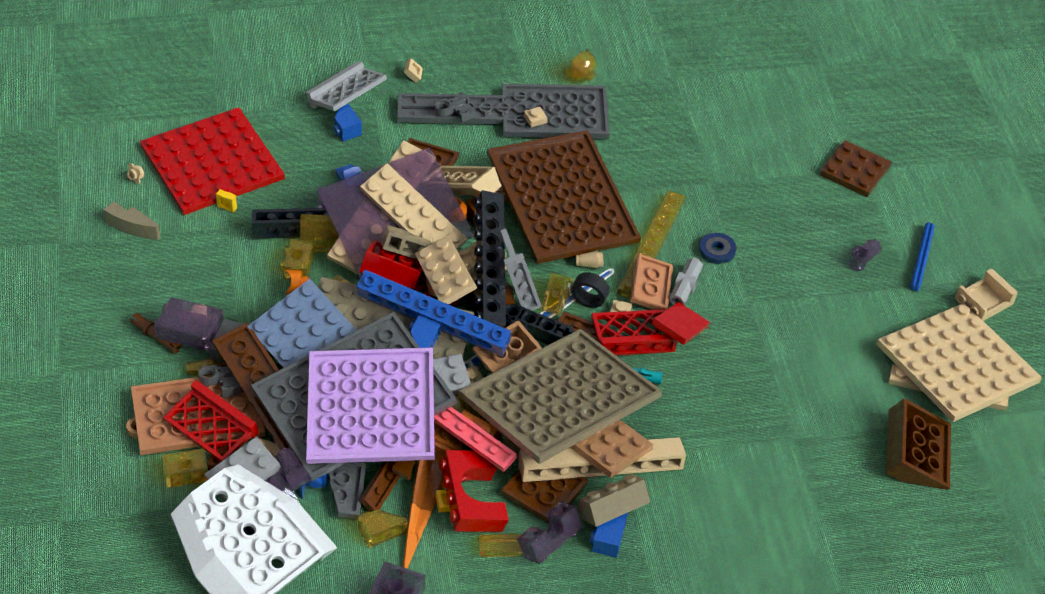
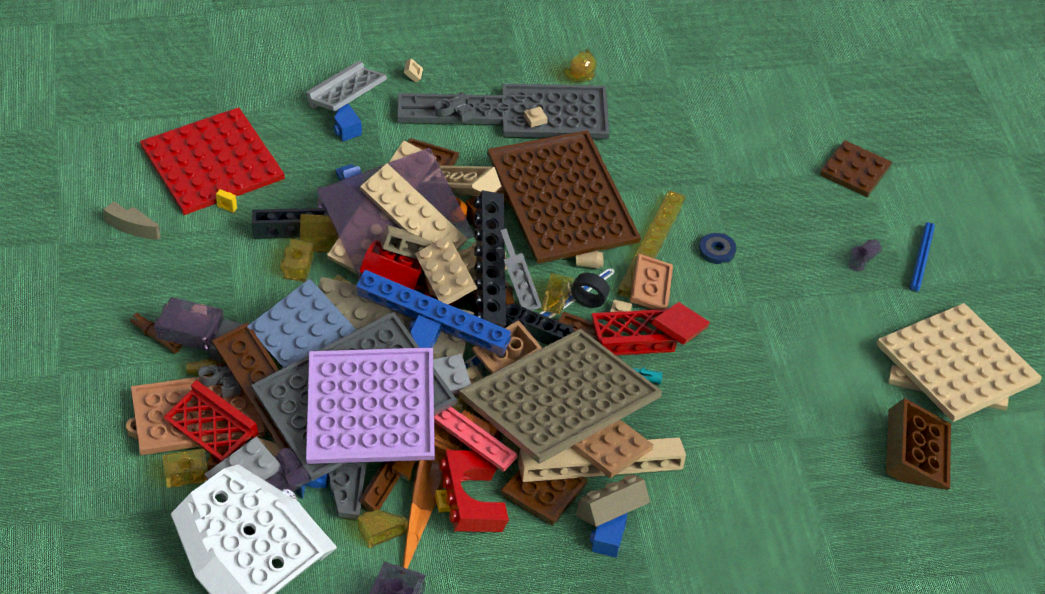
tan plate [127,163,144,184] -> none
orange piece [285,270,309,295] -> none
clear yellow tile [479,534,523,557] -> none
clear purple arch [517,502,583,564] -> none
light grey piece [669,257,703,305] -> none
tan panel [955,268,1018,321] -> none

